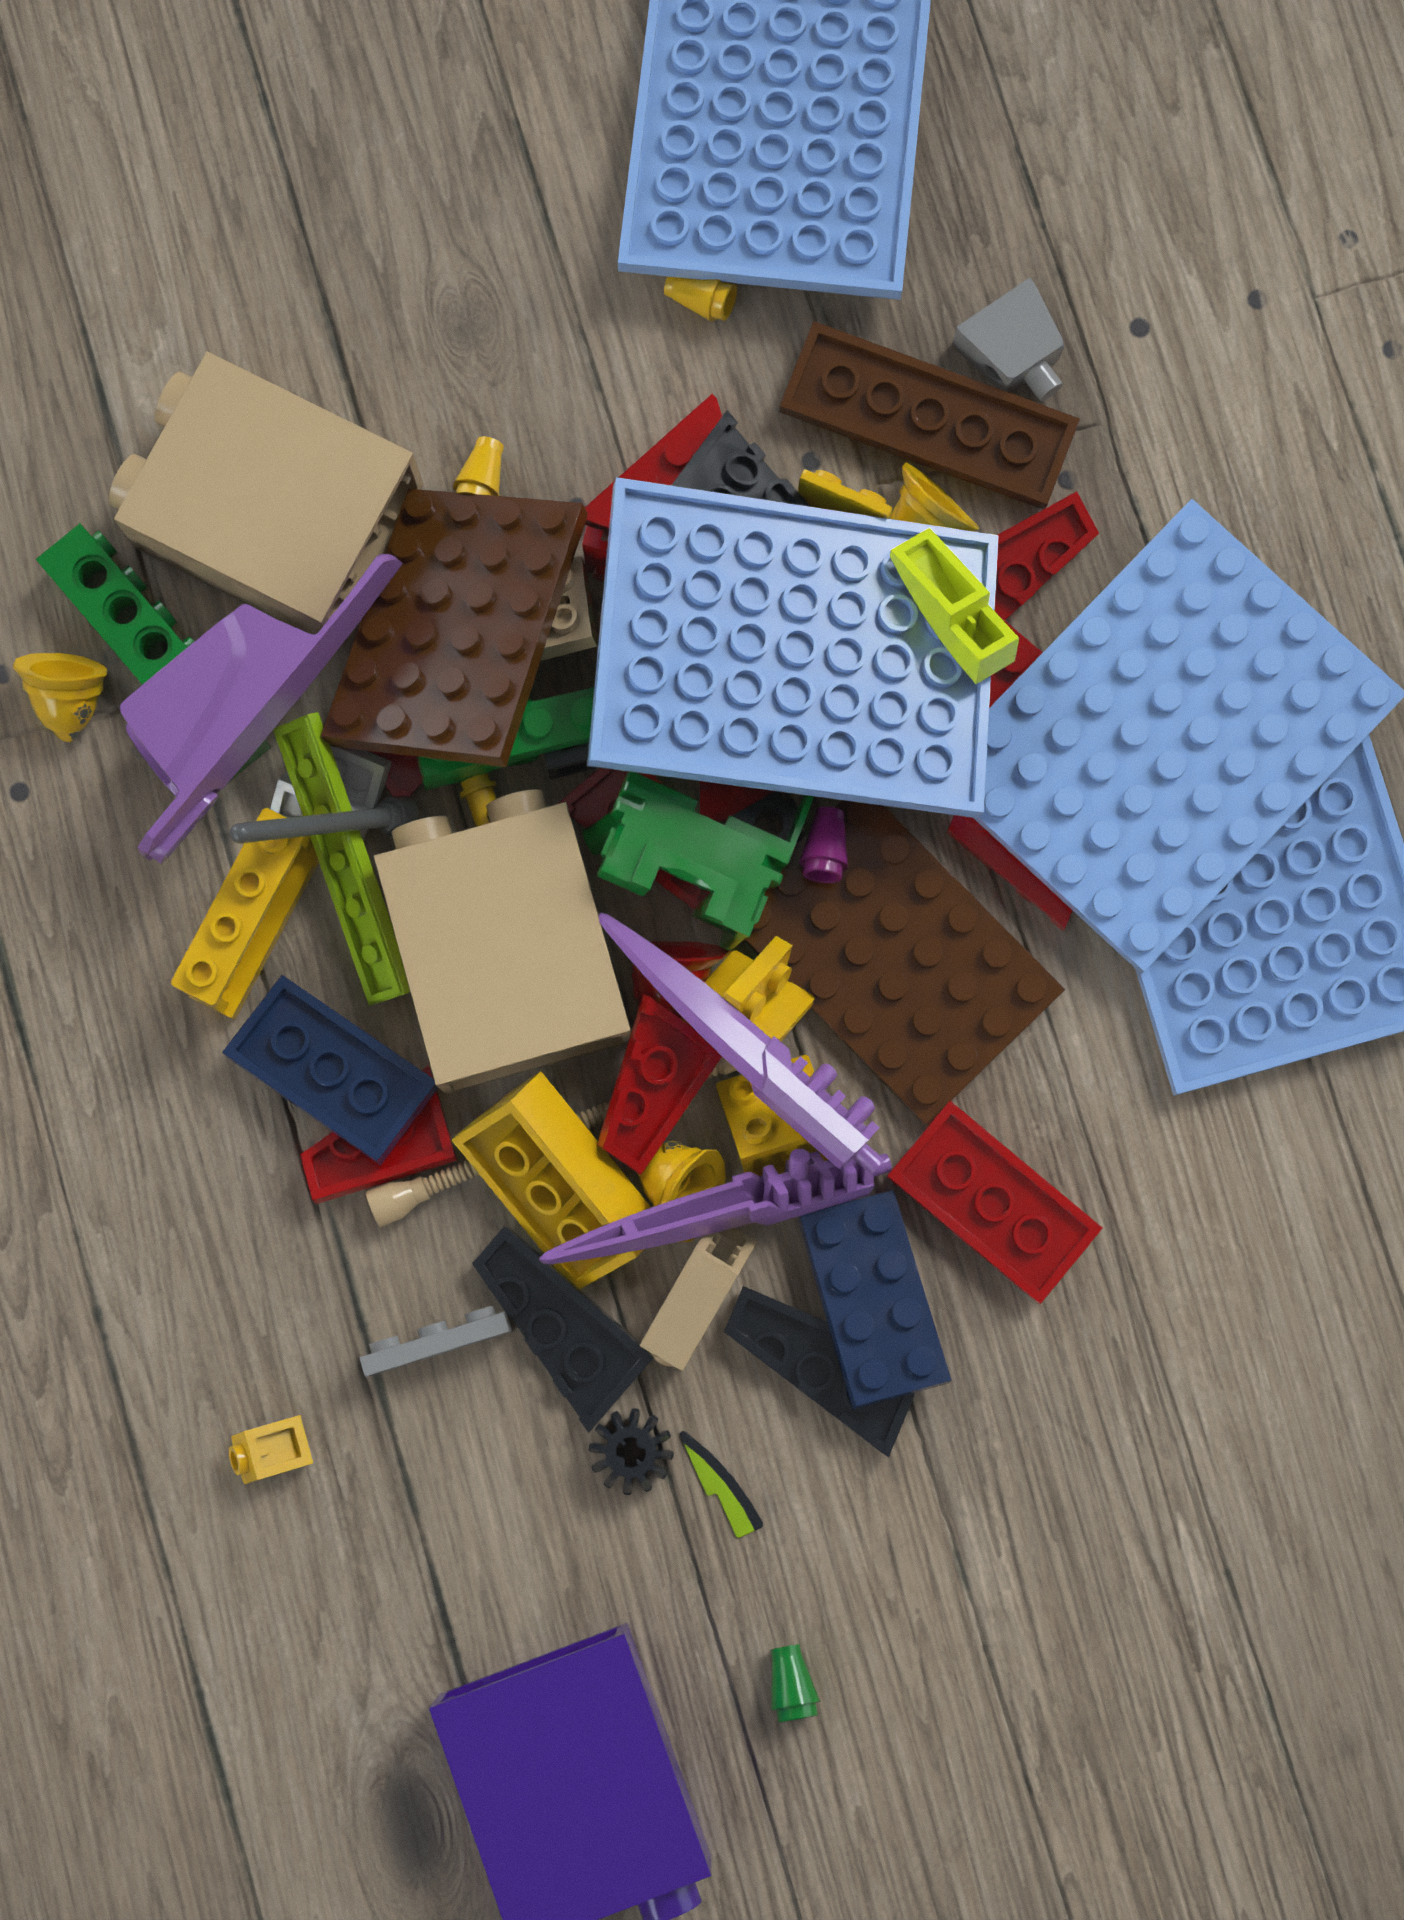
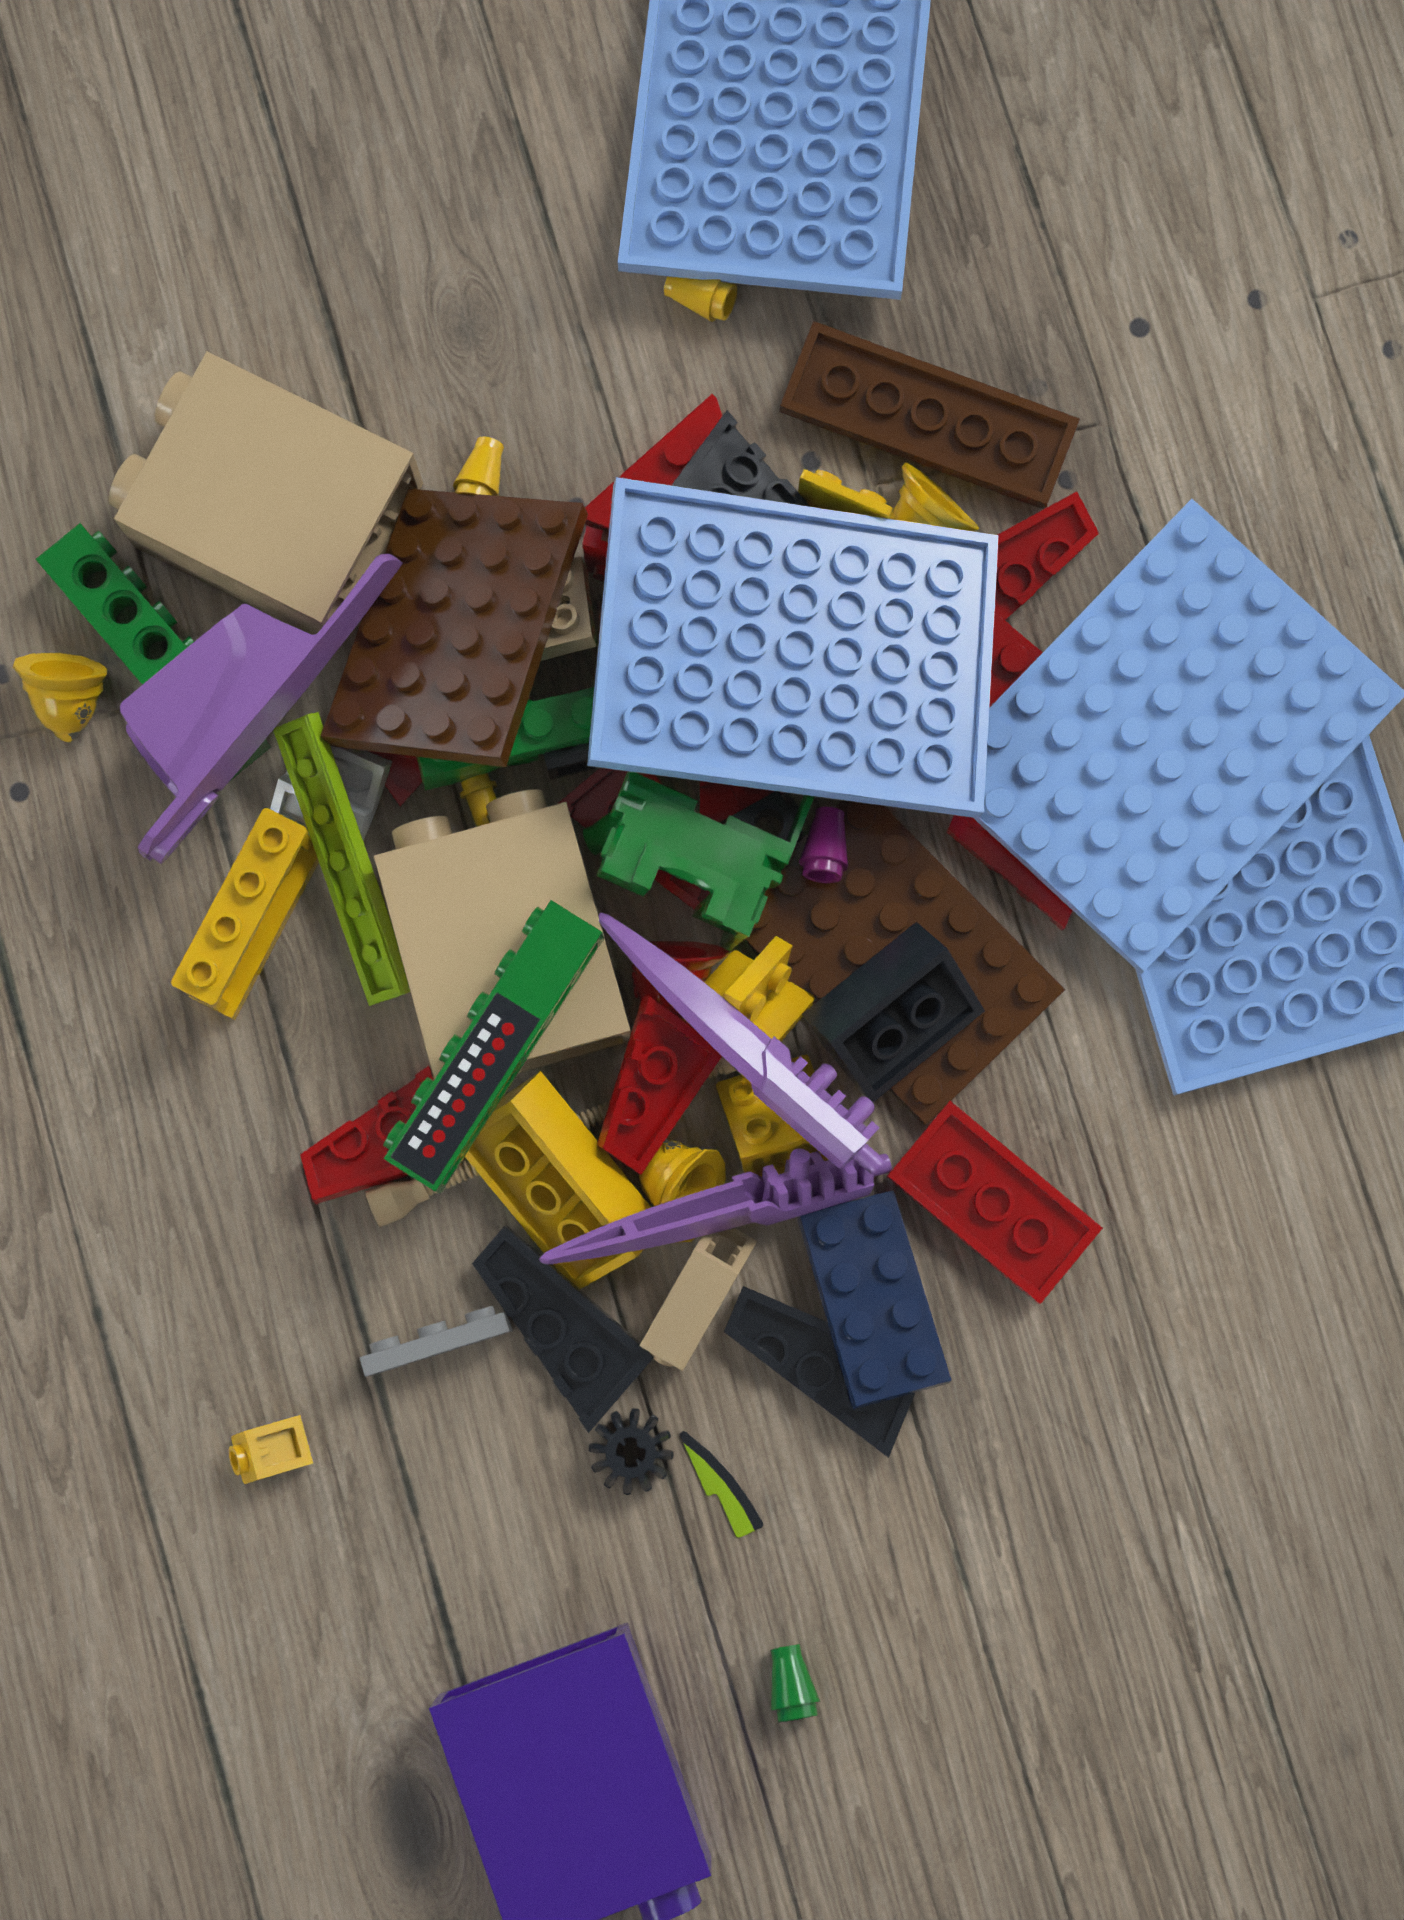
dark blue plate [222,975,438,1166] -> none
dark grey piece [230,796,419,844] -> none
neon yellow slope [890,528,1019,684] -> none
light grey torso [952,278,1064,402] -> none
none -> brick [383,900,604,1194]
none -> black slope [802,922,985,1102]

